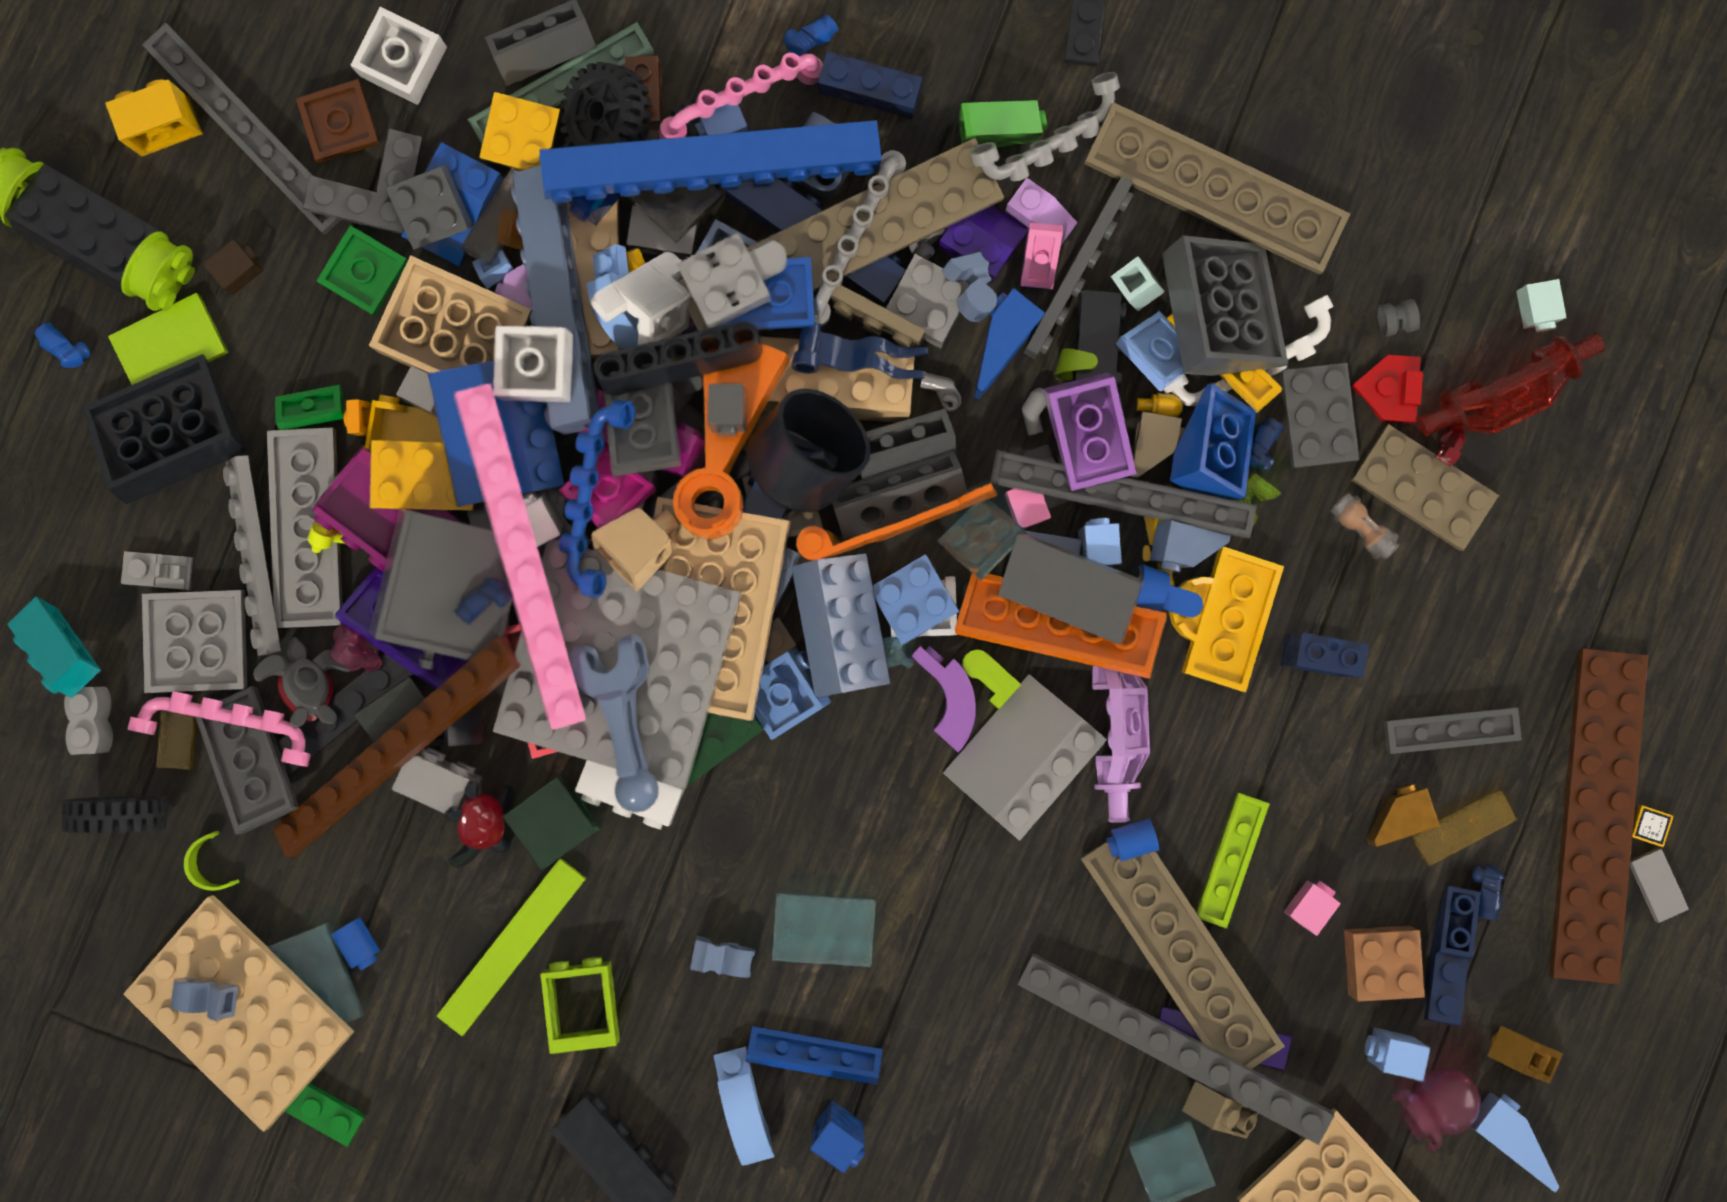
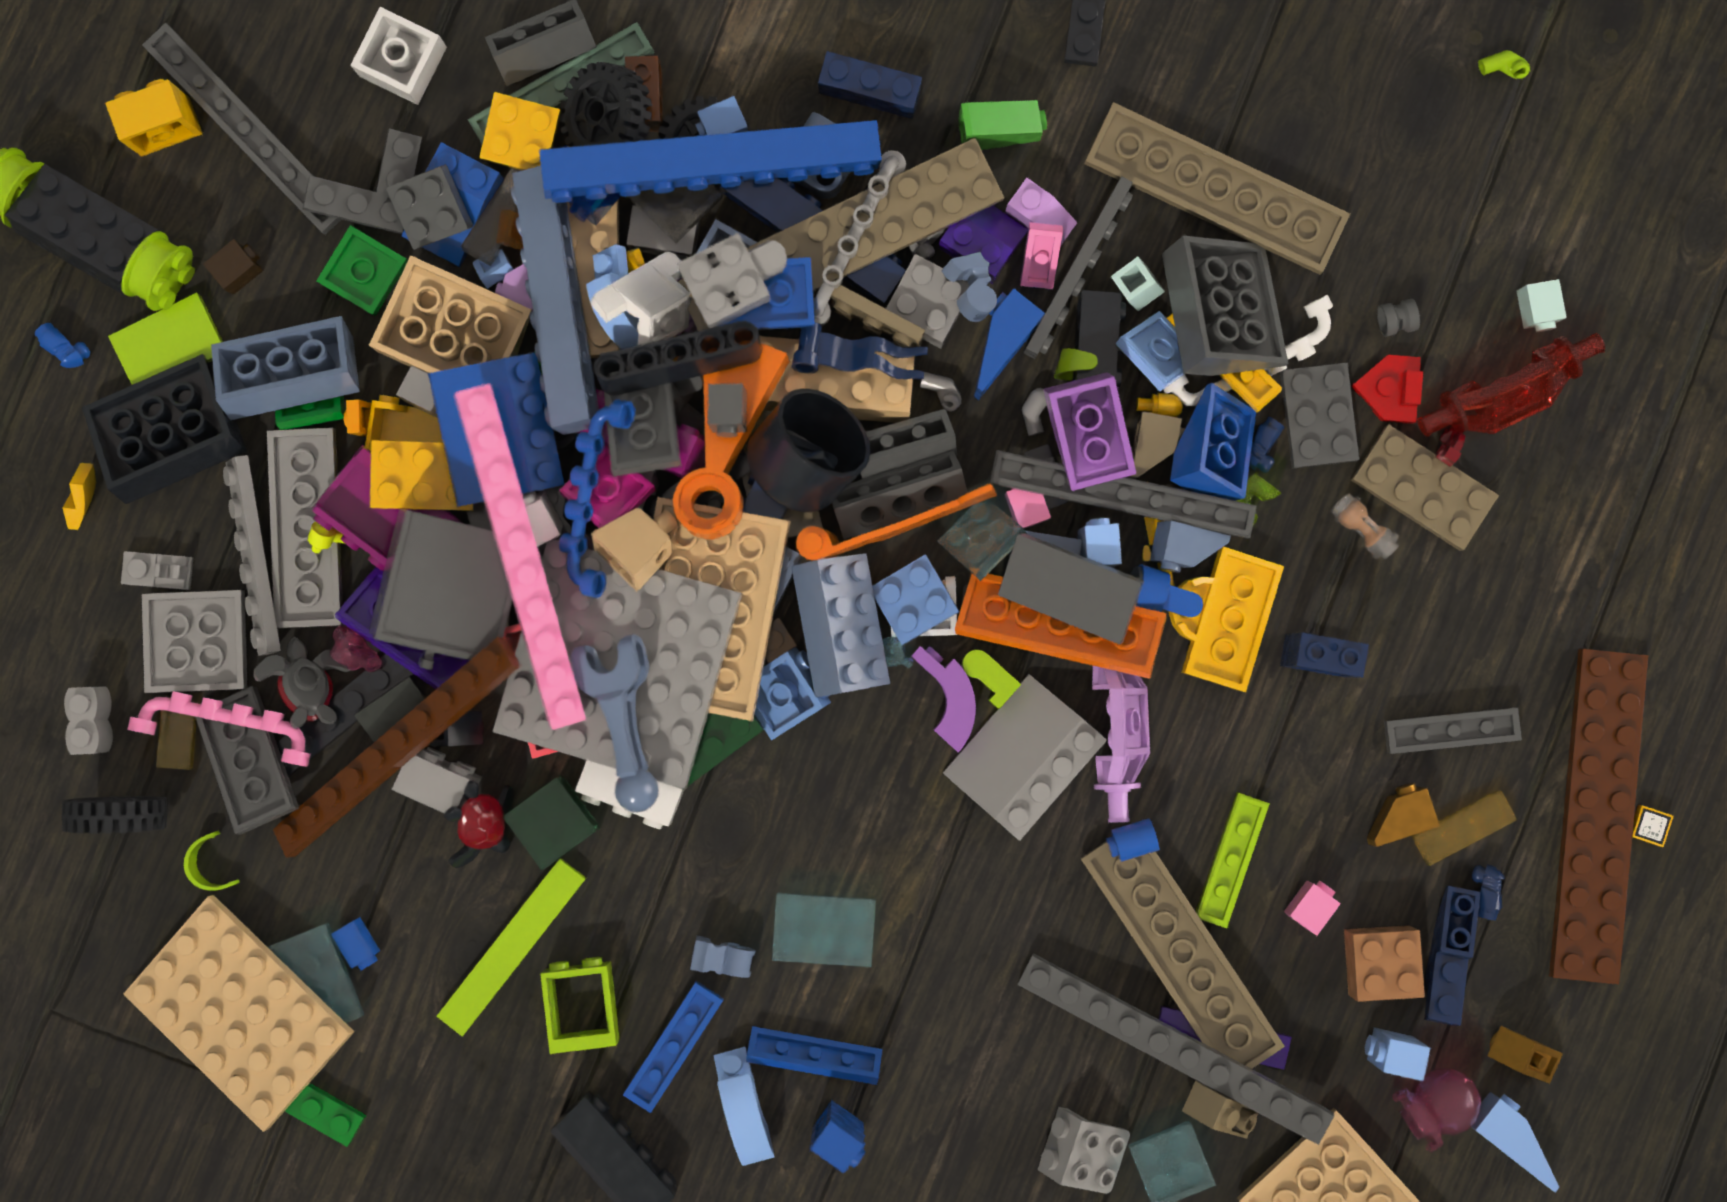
teal brick [7,597,101,698] -> none
sand blue leg [170,978,238,1021] -> none
reddish brown plate [296,79,381,164] -> none
dark blue arm [454,578,512,625] -> none
white brick [493,326,573,402] -> none
bright pink bar [658,53,823,139] -> none
blue arm [783,14,838,56] -> none
light grey bar [970,72,1120,181] -> none
light grey tile [1630,848,1689,923] -> none
none -> yellow slope [63,463,96,530]
none -> sand blue brick [211,316,360,420]
none -> blue plate [623,981,724,1113]
none -> light grey bracket [1038,1107,1130,1194]
none -> lime arm [1478,50,1530,79]

